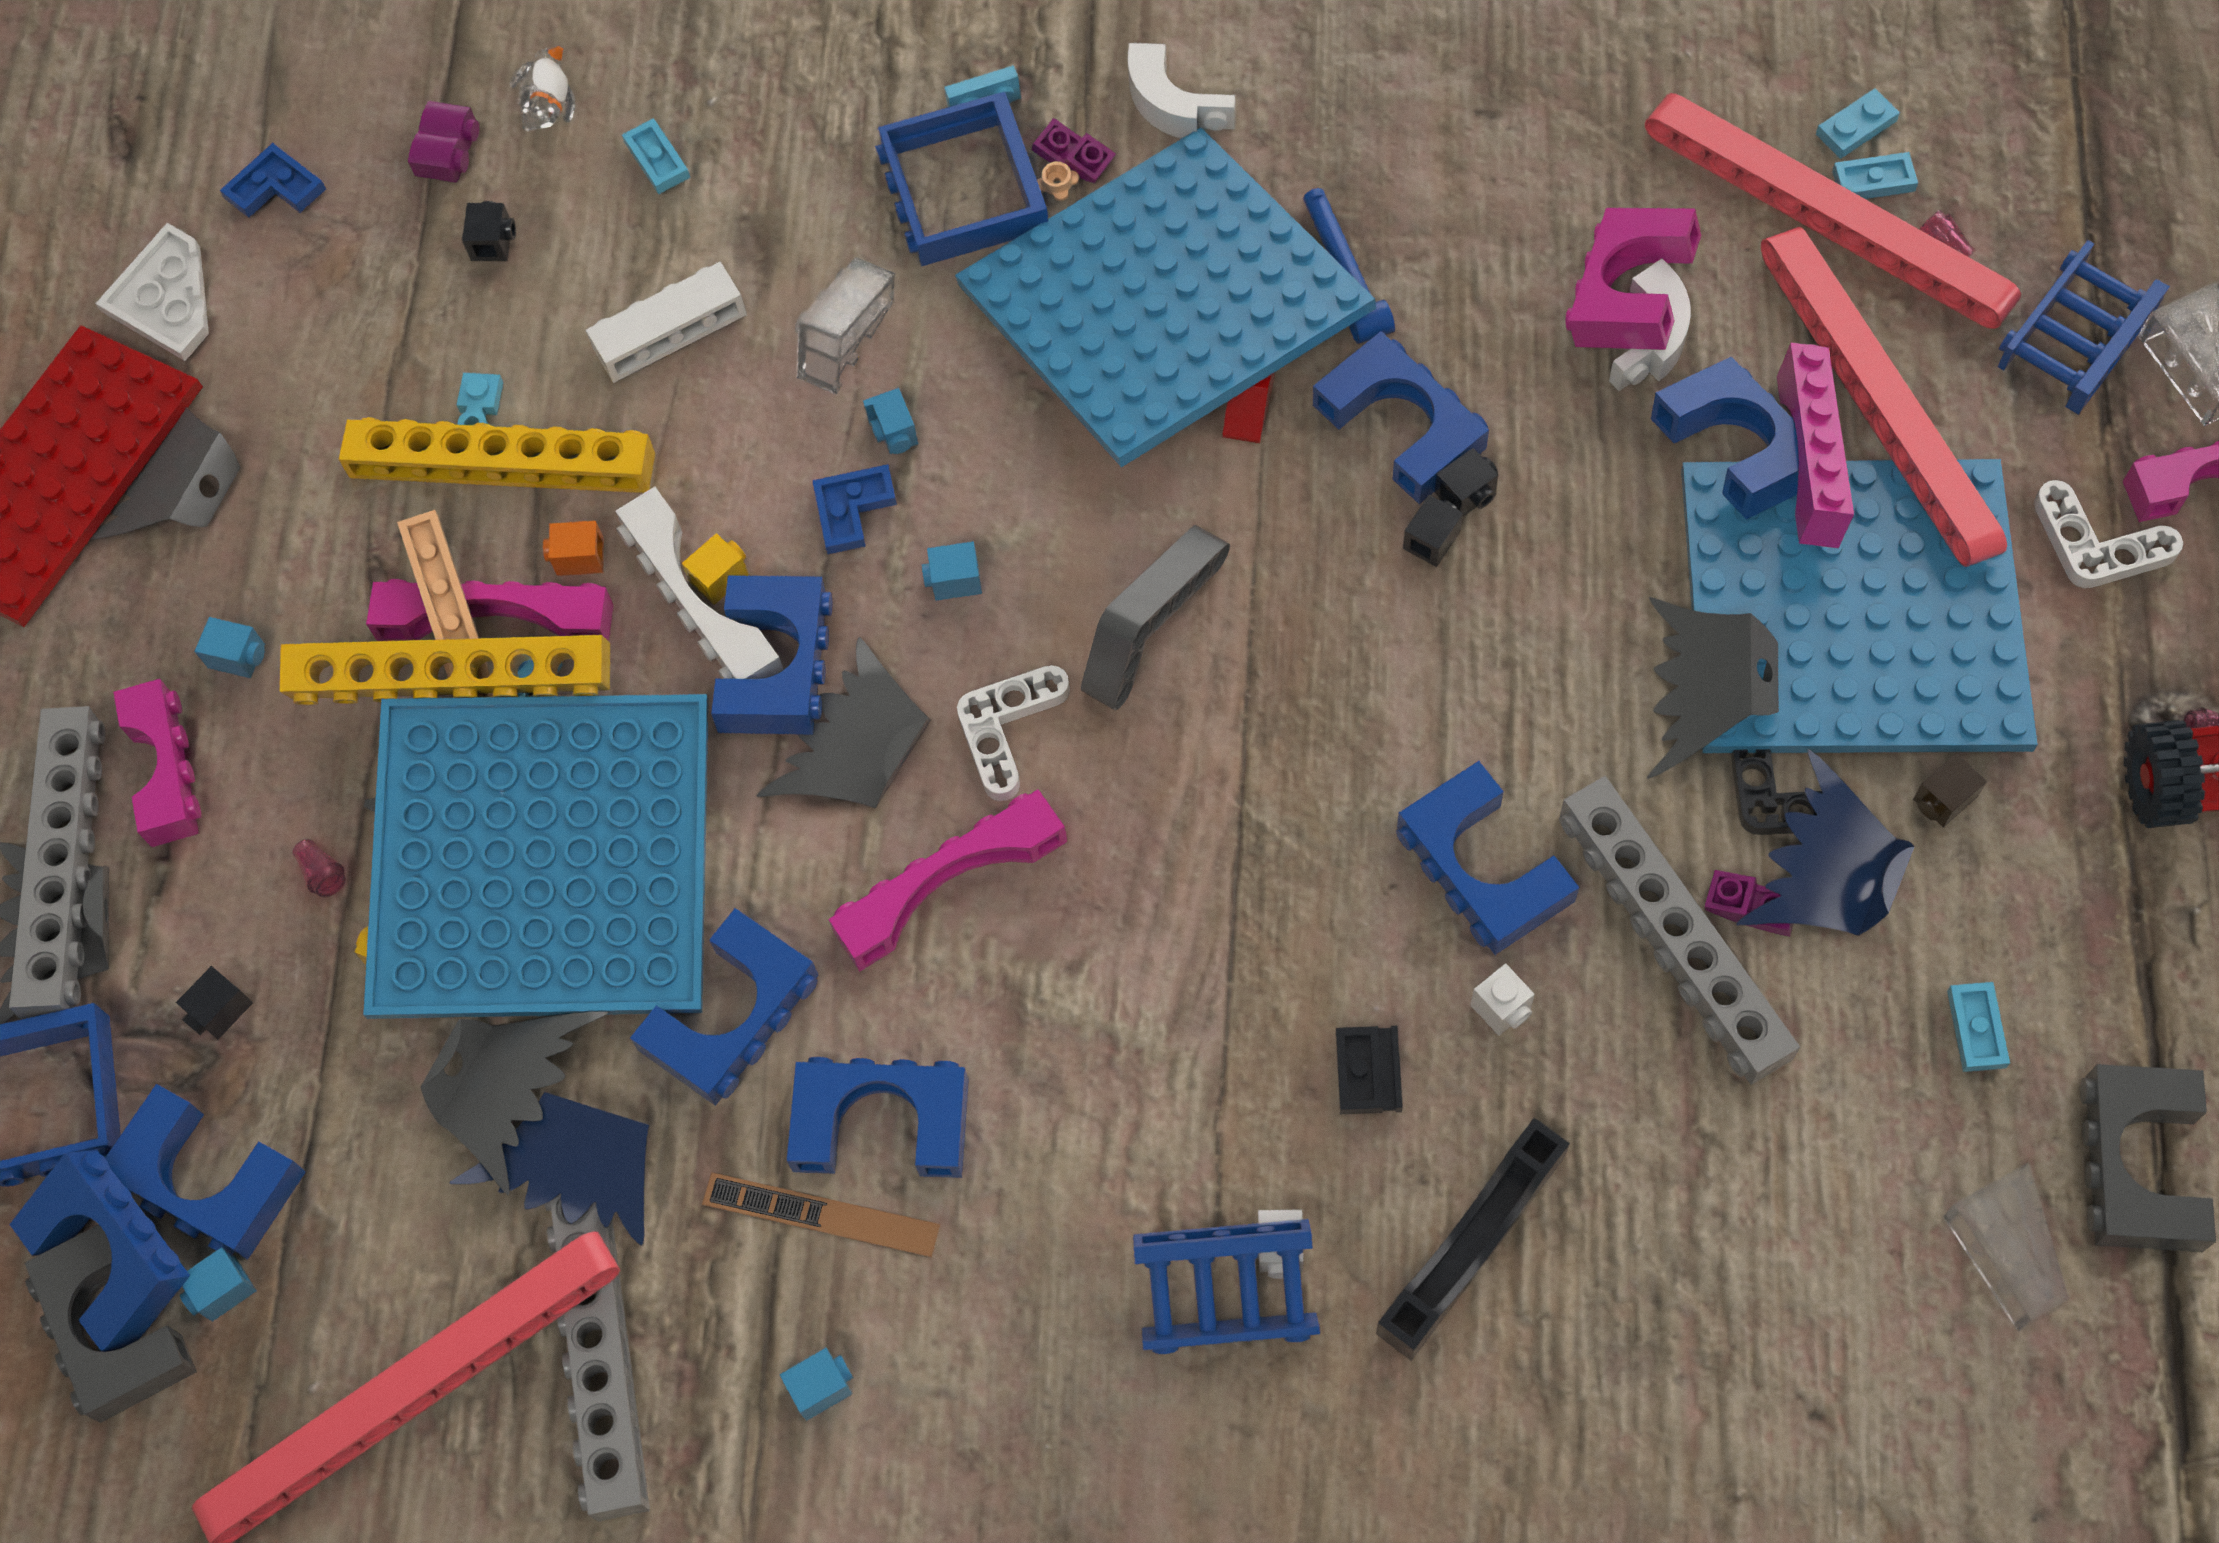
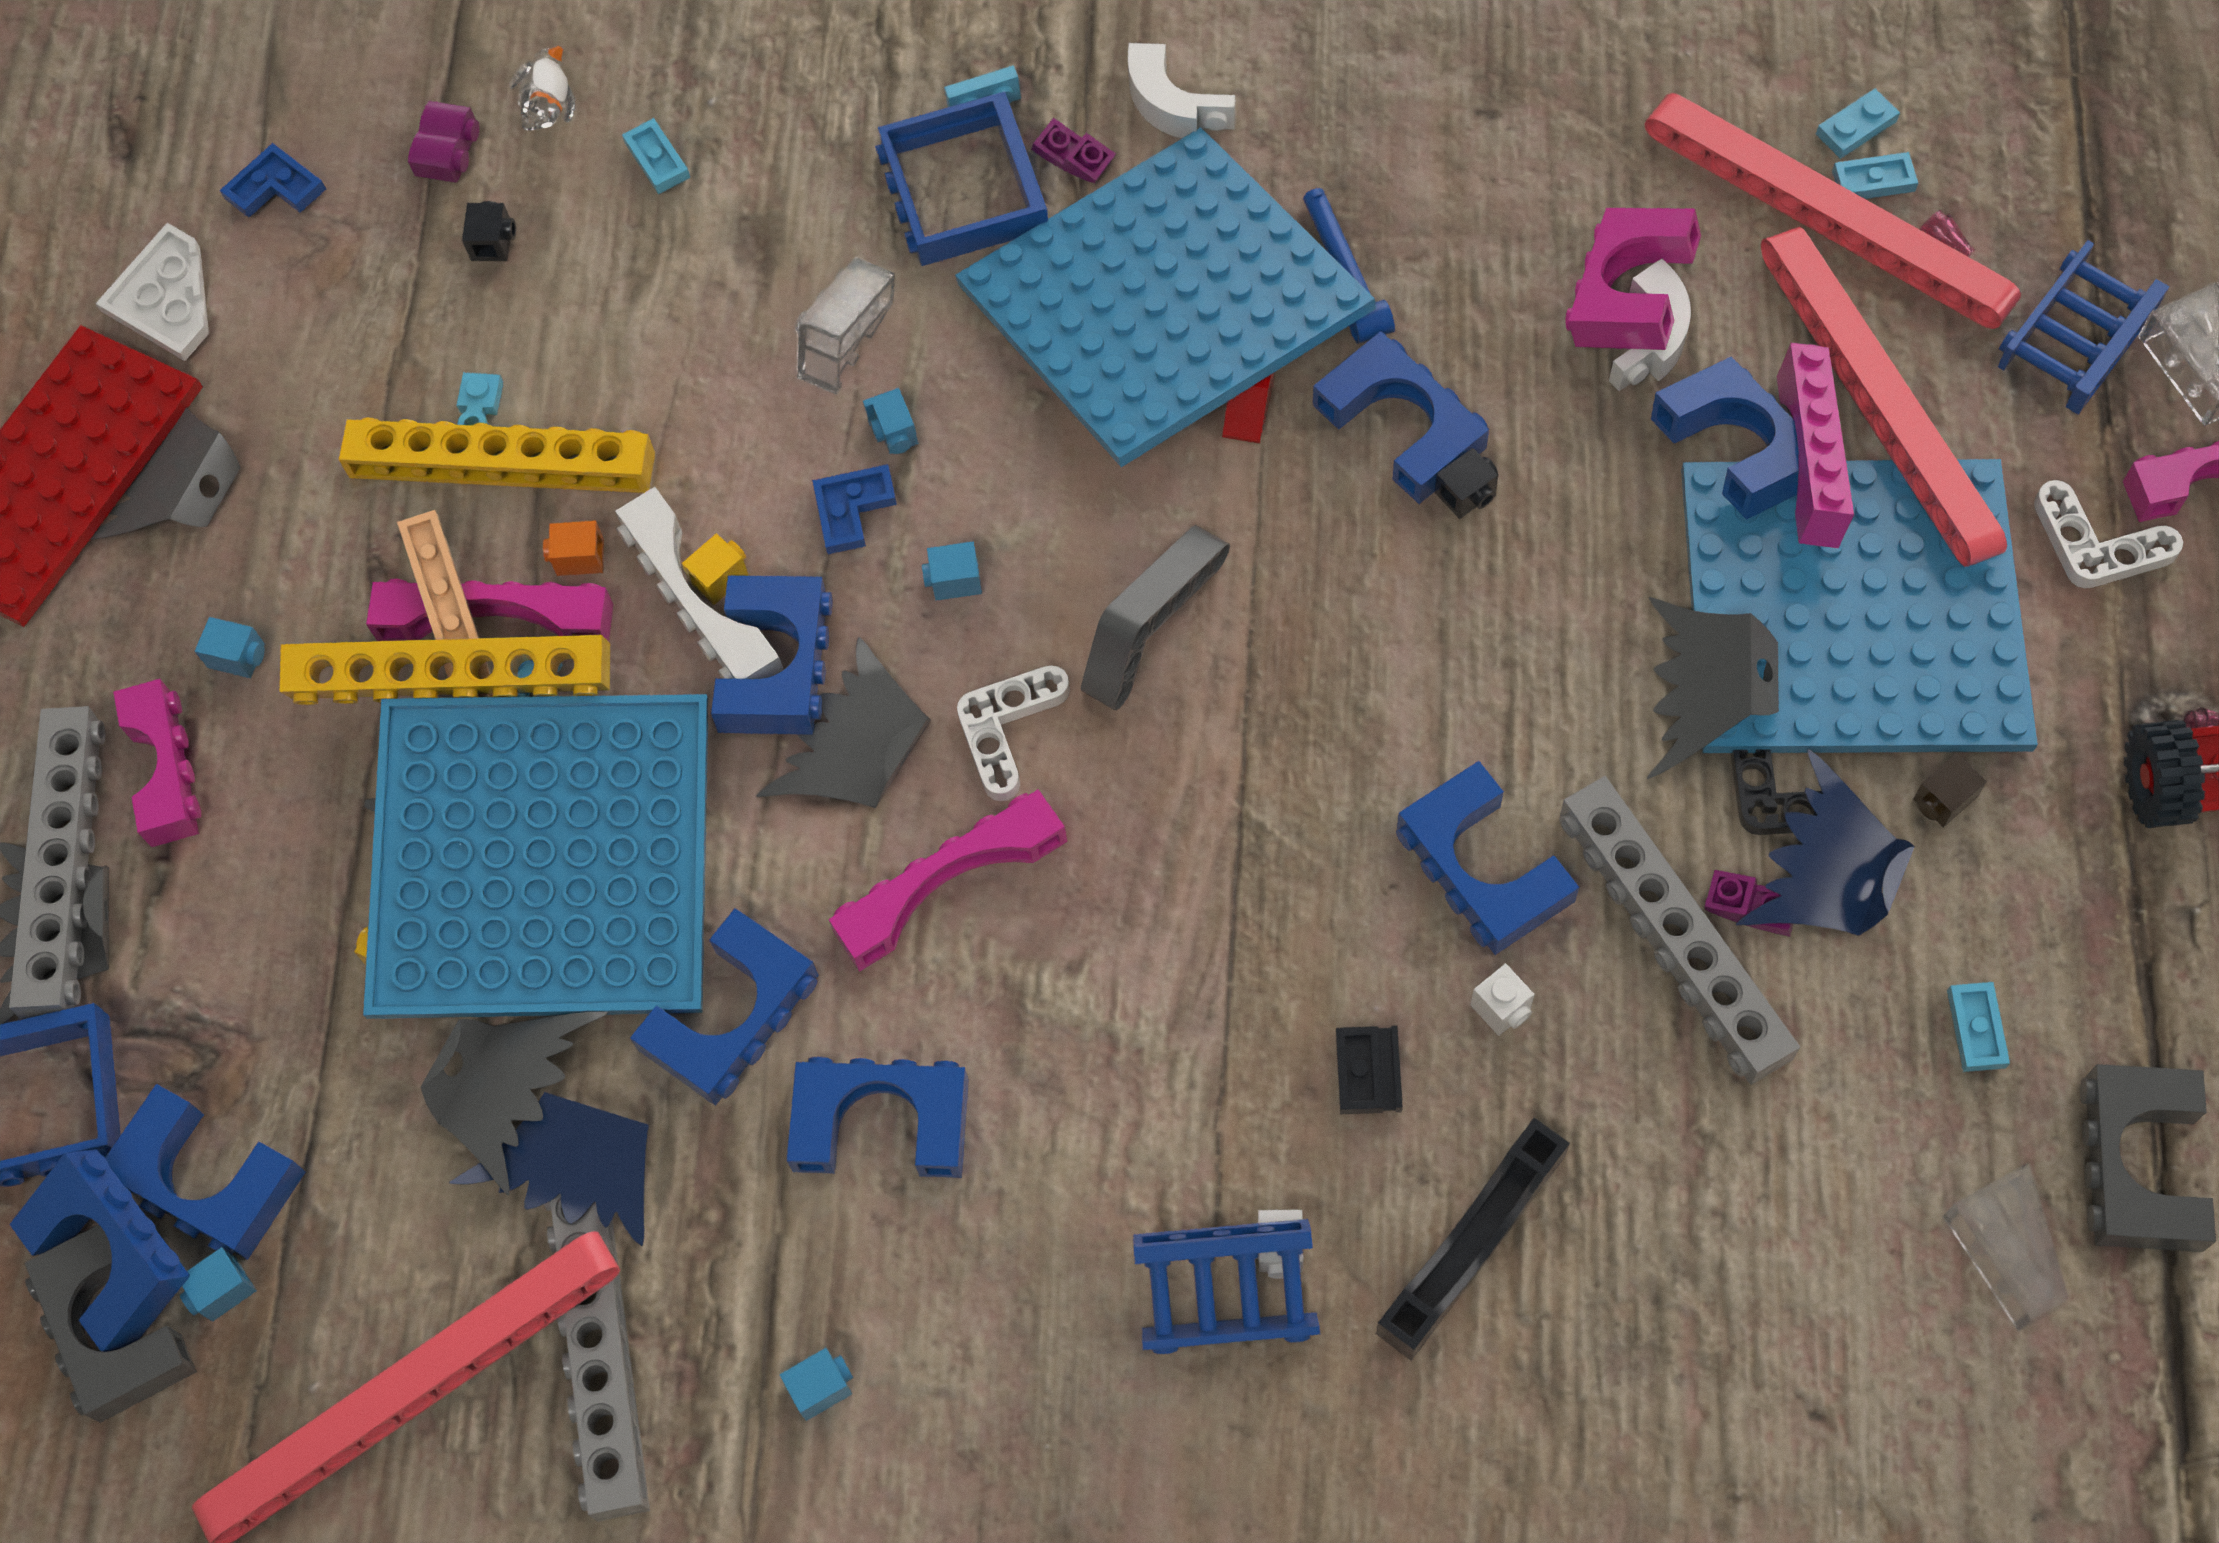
black brick [176,966,253,1040] -> none
clear pink cone [292,839,346,897] -> none
white brick [586,262,747,383] -> none
medium nougat sticker [702,1172,941,1257] -> none
light nougat plate [1037,162,1079,201] -> none
black brick [1403,495,1463,567] -> none

